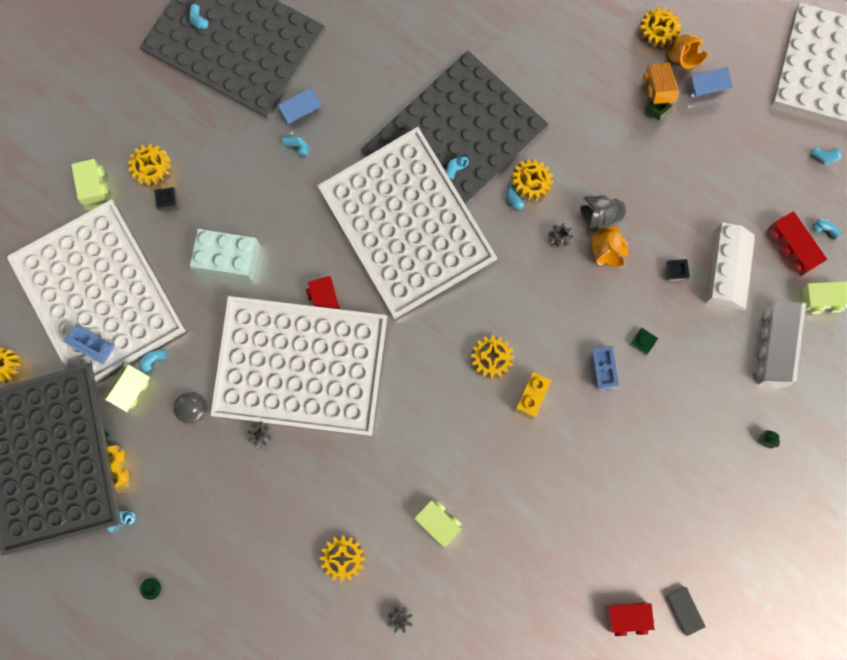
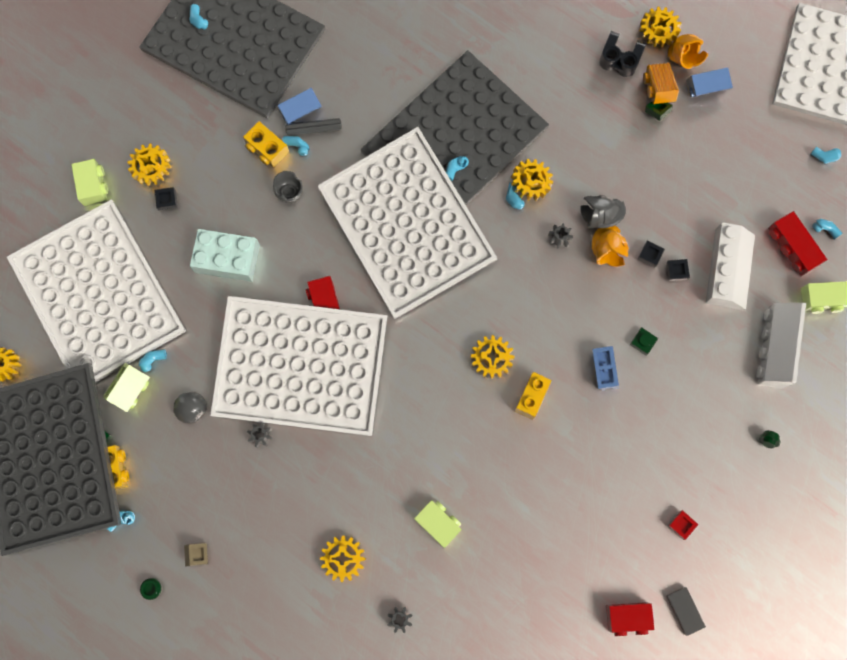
medium blue hinge [63,326,115,365] -> none
none -> dark tan plate [184,543,208,567]
none -> yellow brick [243,121,289,168]
none -> dark grey hair [273,171,302,203]
none -> dark grey axle [285,118,342,135]
none -> black piece [599,30,646,77]
none -> black plate [638,240,665,268]
none -> red plate [668,510,699,540]

